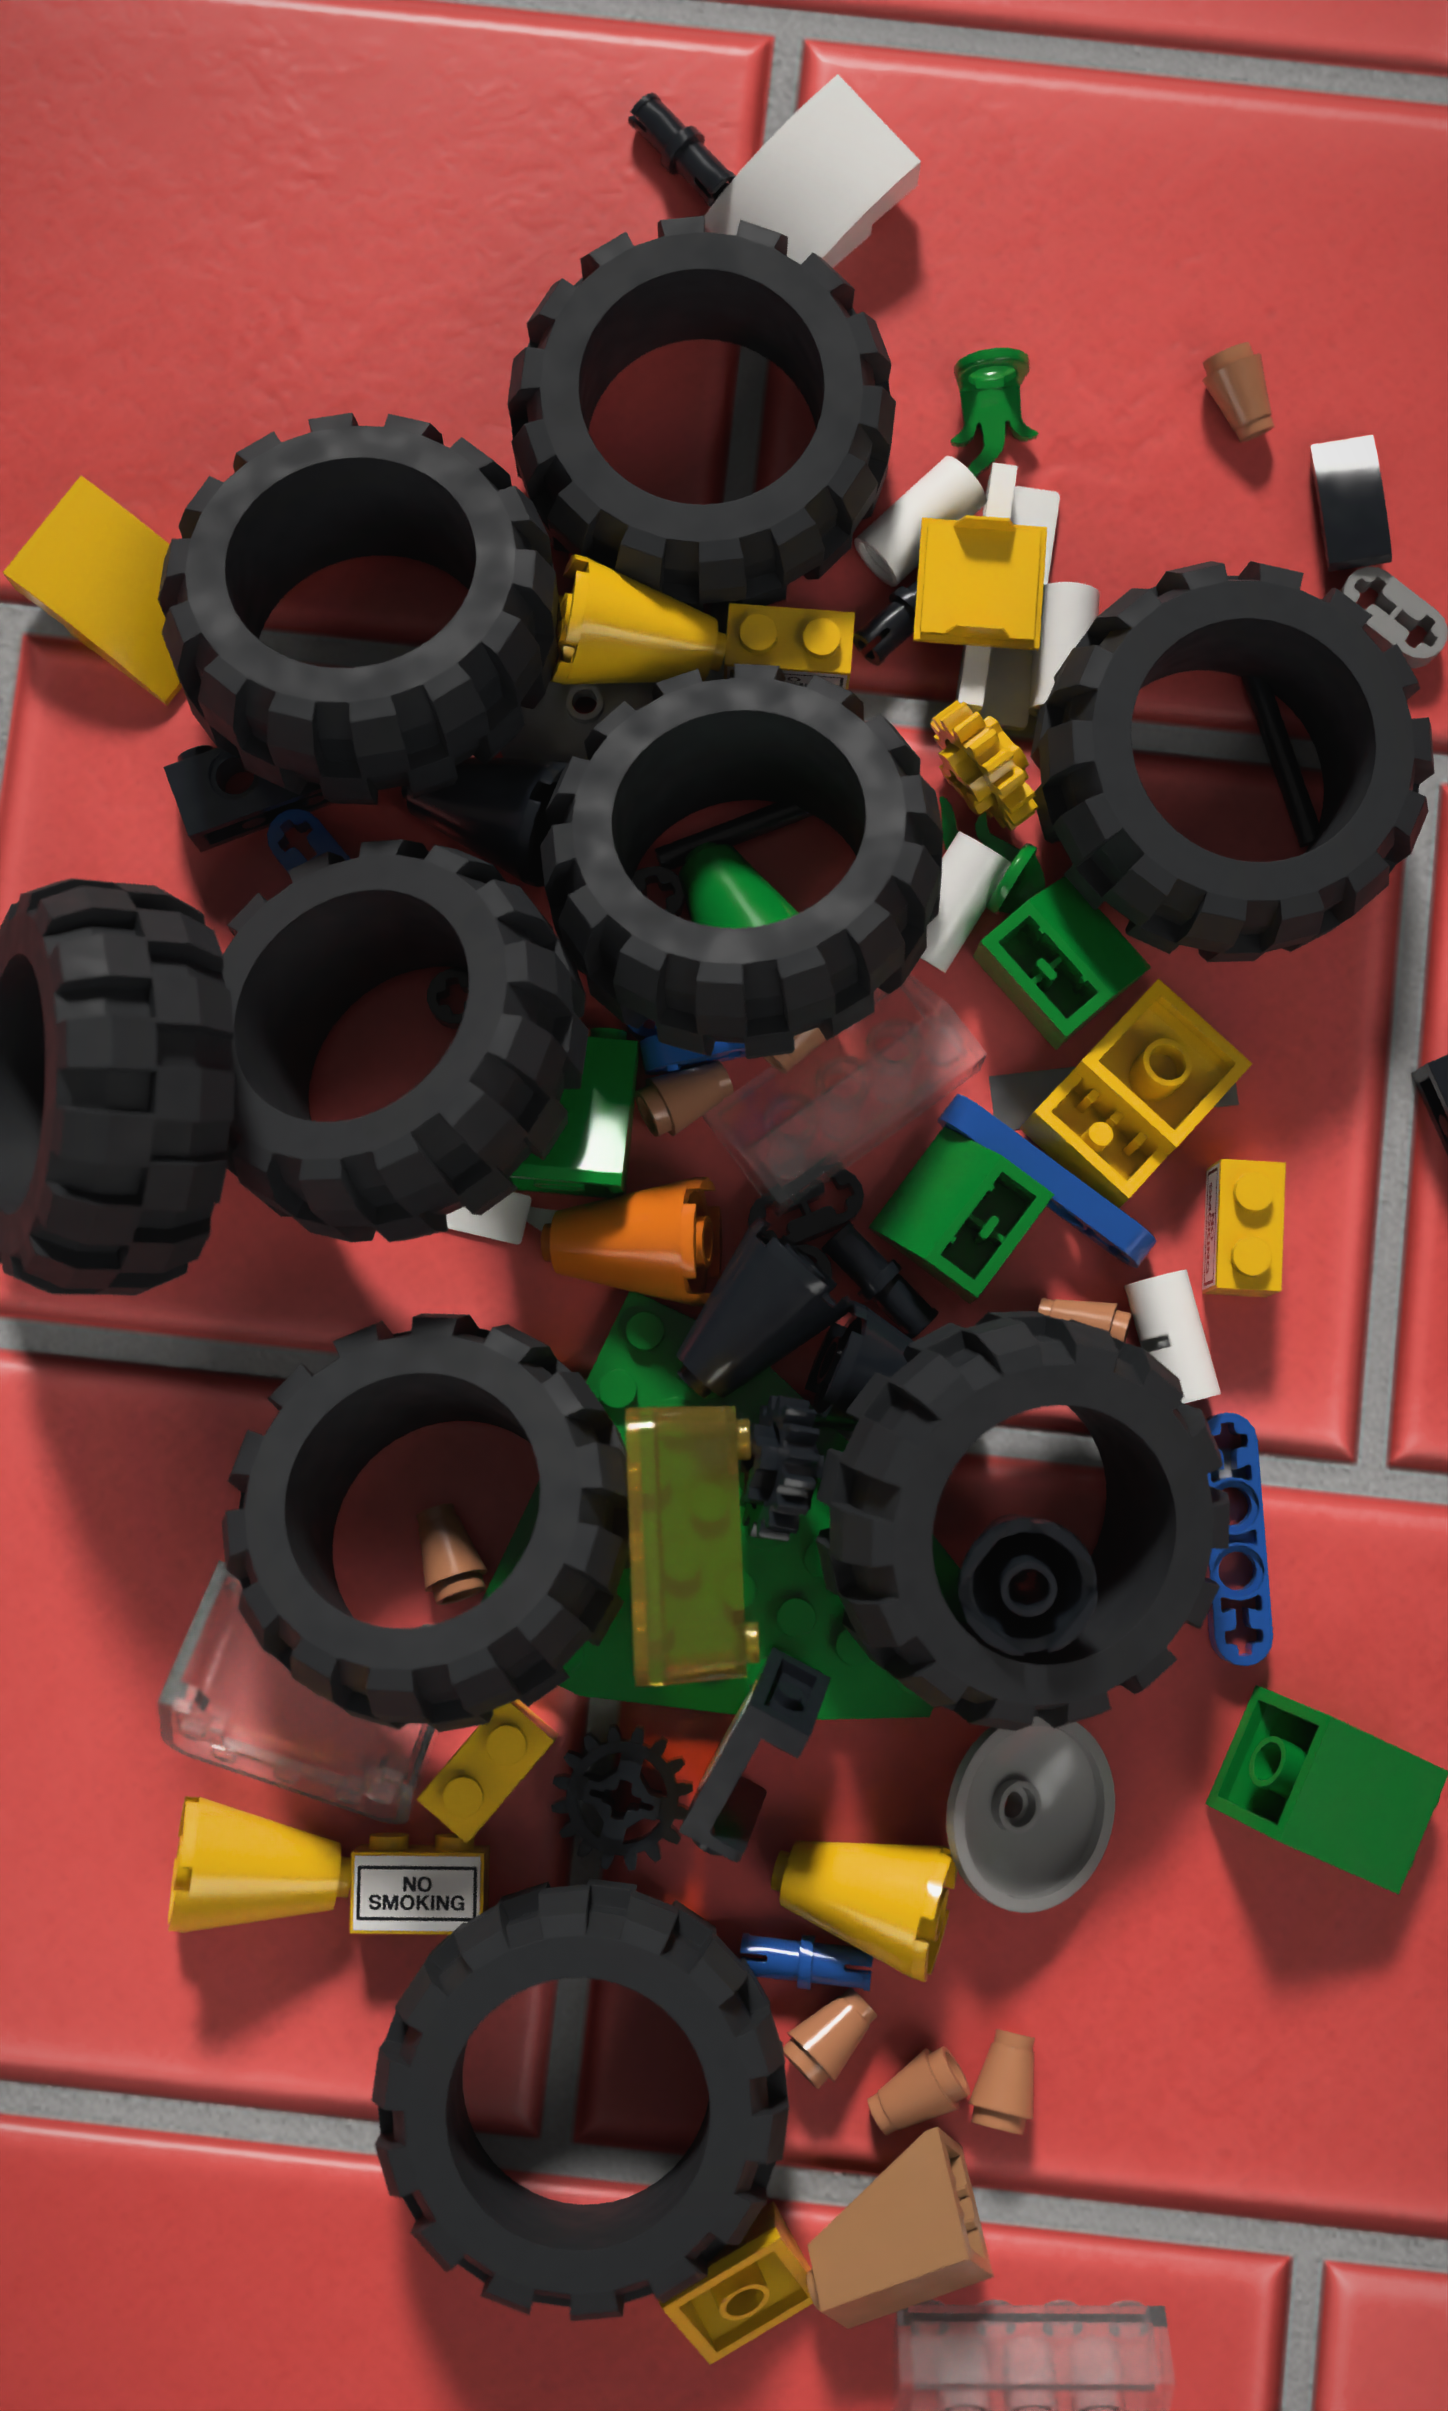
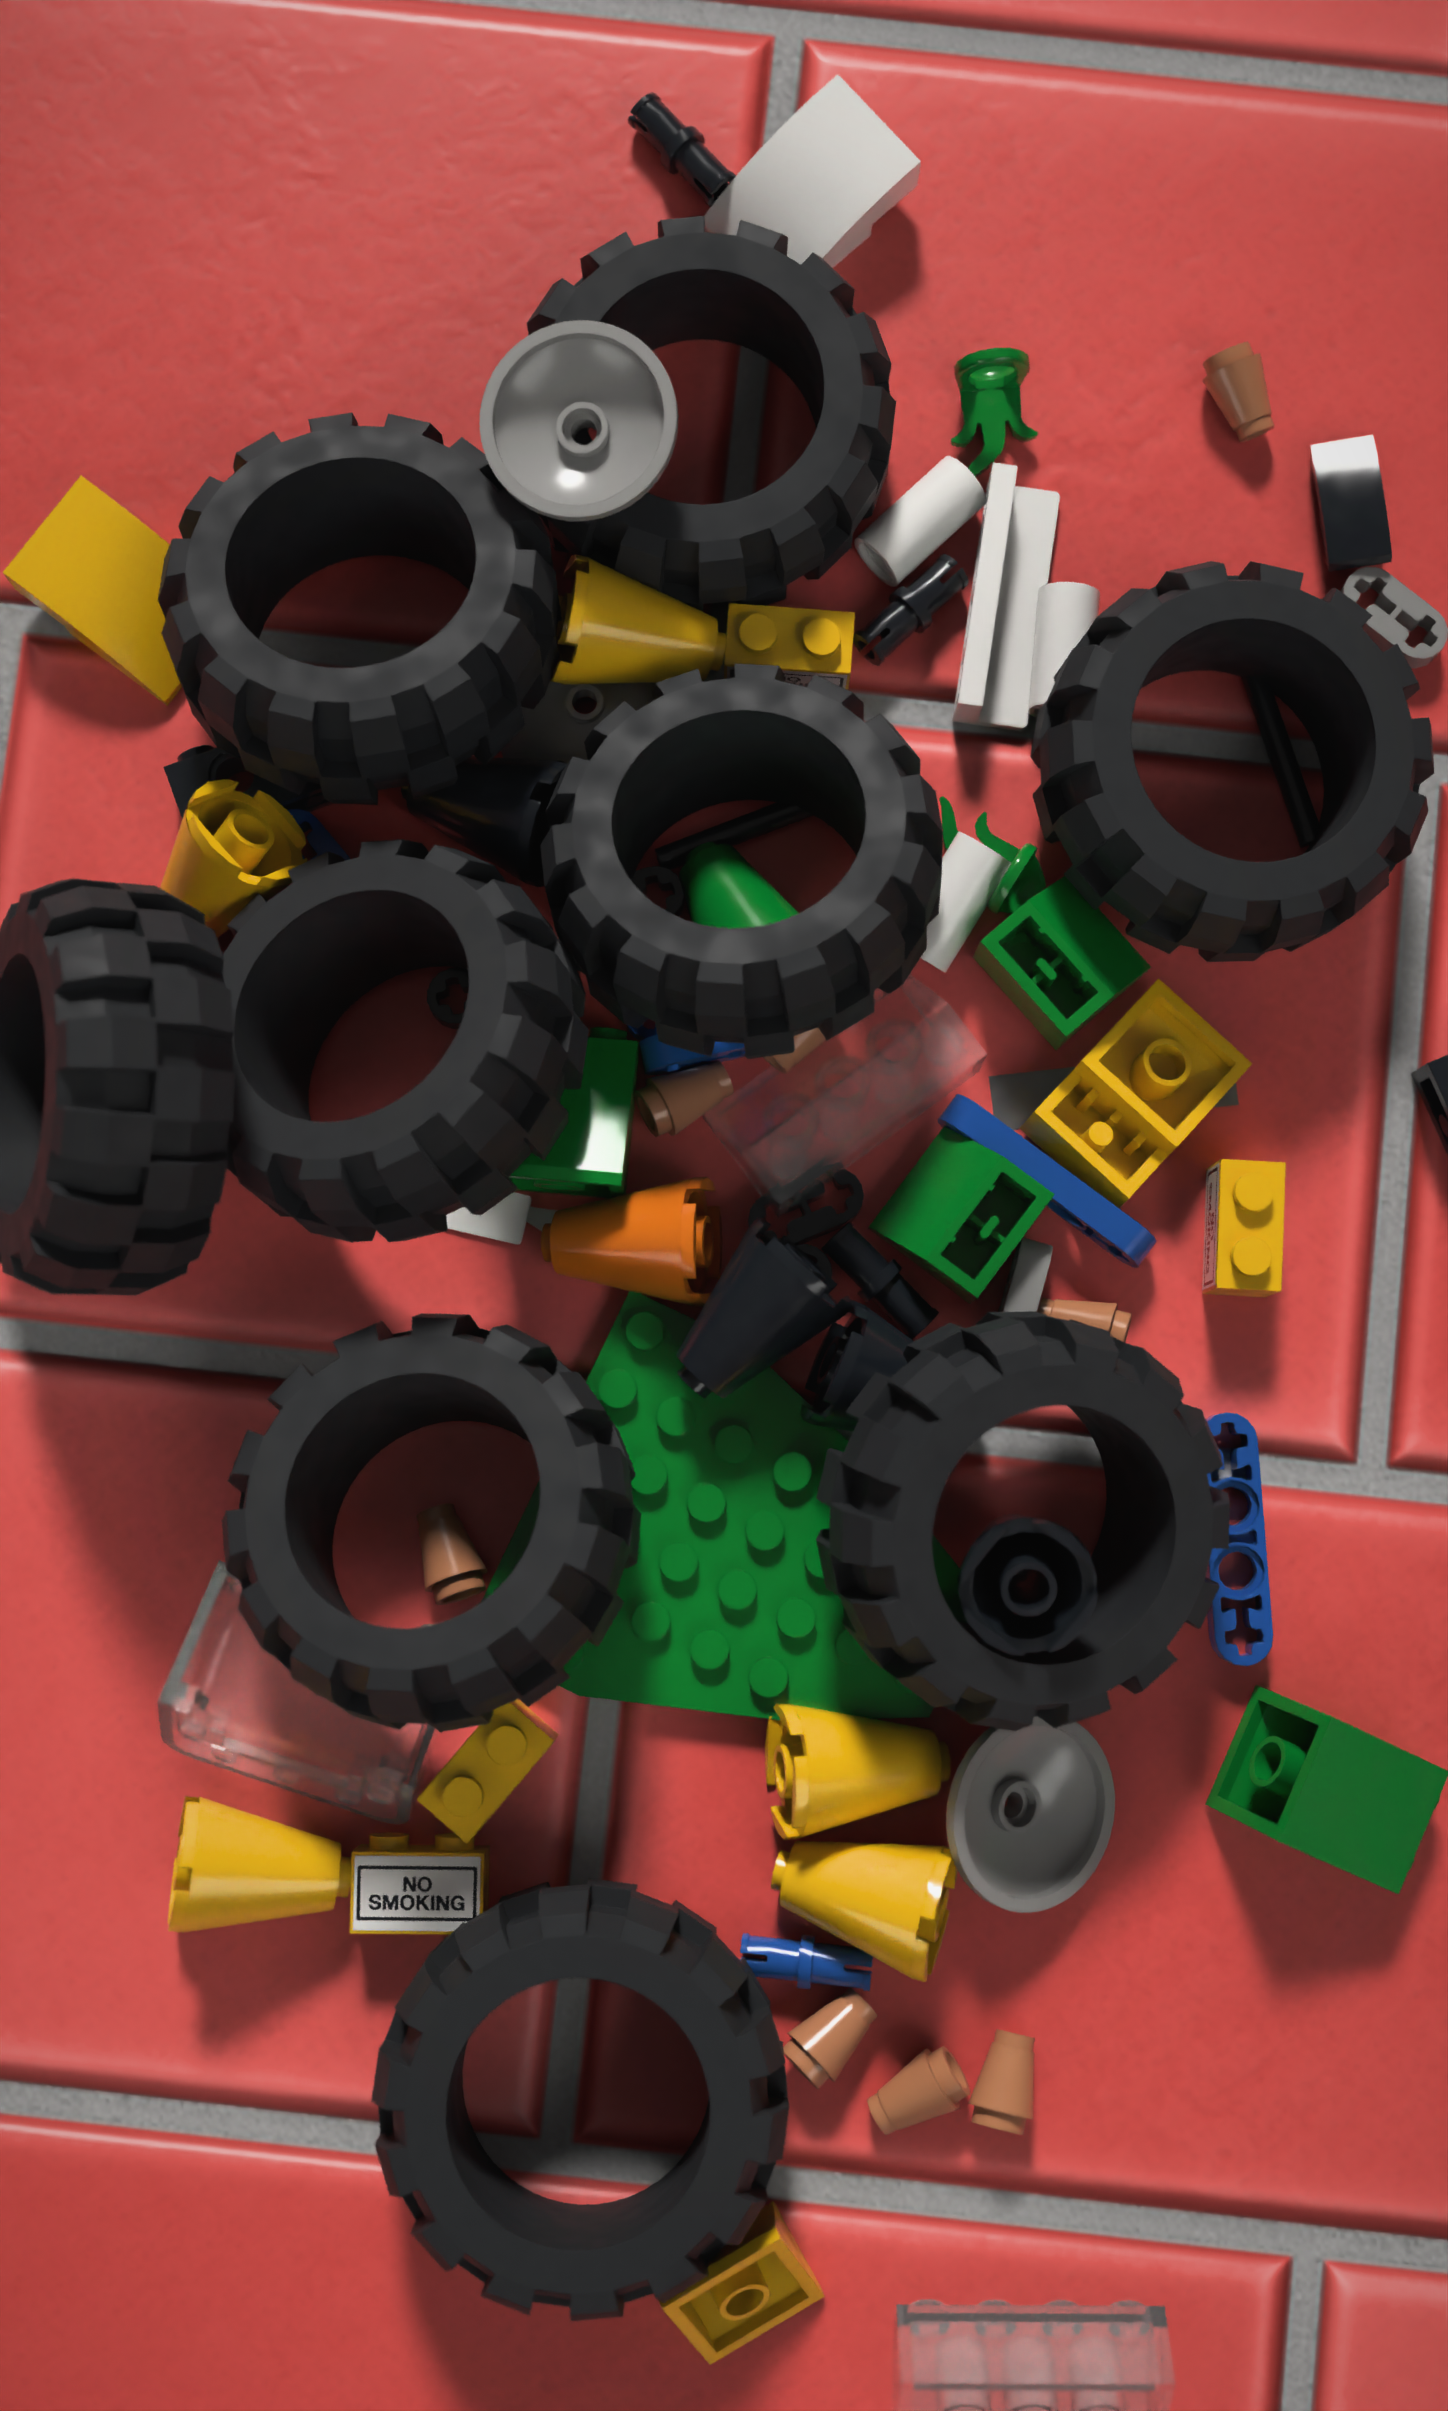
black gear [551,1724,693,1871] -> none
clear yellow windscreen [625,1406,760,1687] -> none
black panel [679,1647,831,1862] -> none
black gear [734,1395,824,1542] -> none
medium nougat slope [807,2126,994,2329] -> none
yellow piece [913,515,1047,651] -> none
yellow gear [930,700,1038,831] -> none
white pin [1124,1269,1221,1404] -> none
none -> yellow cone [160,779,307,938]
none -> light grey dish [479,320,679,521]
none -> yellow cone [765,1704,951,1839]
none -> light grey beam [998,1237,1053,1312]

